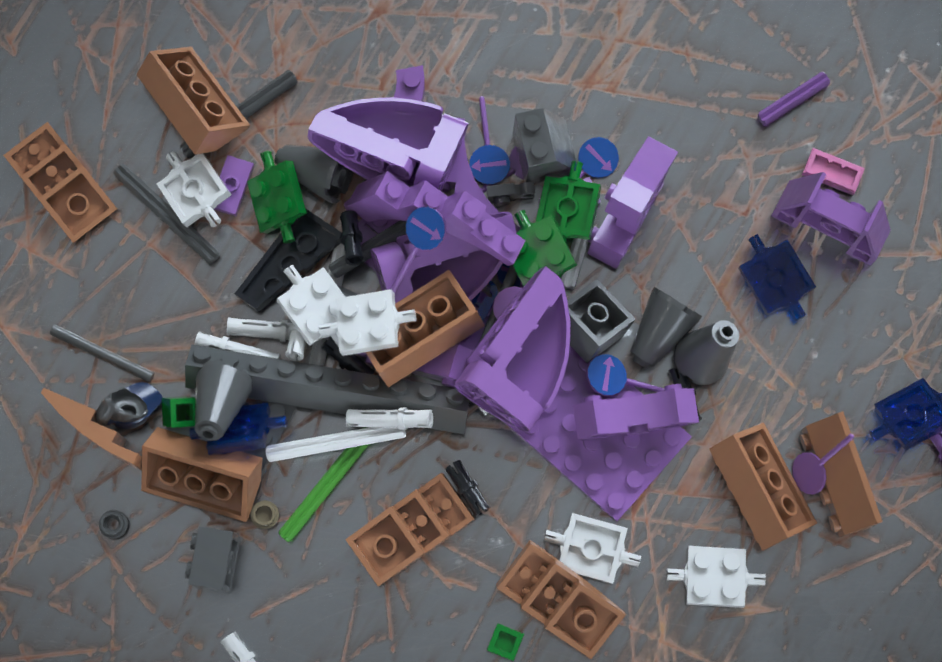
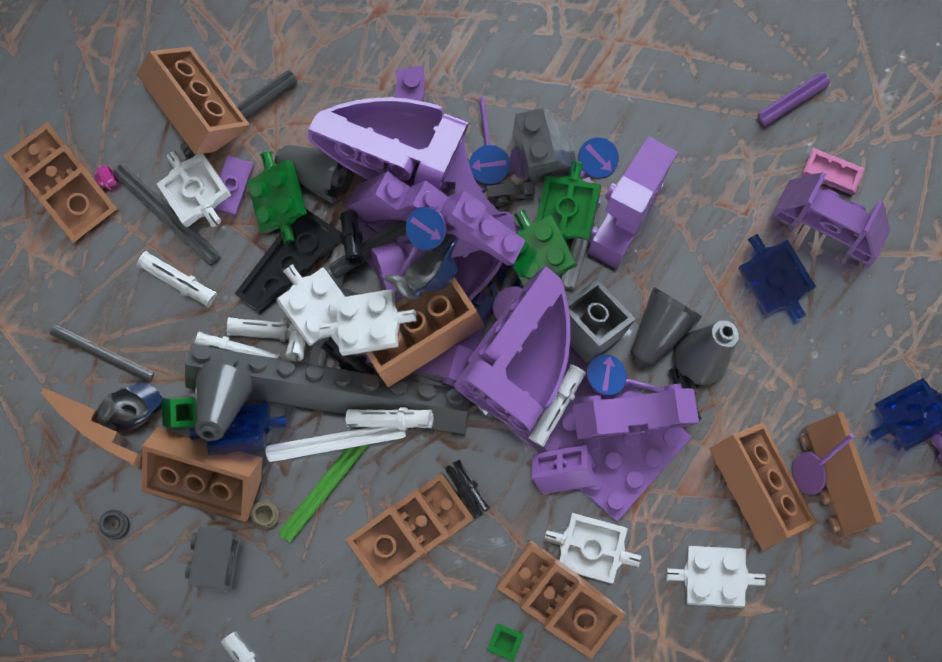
none -> dark pink plate [94,164,118,191]
none -> white pin [137,251,217,308]
none -> hair [384,234,458,300]
none -> white pin [528,364,586,447]
none -> medium lavender hinge [532,445,597,494]

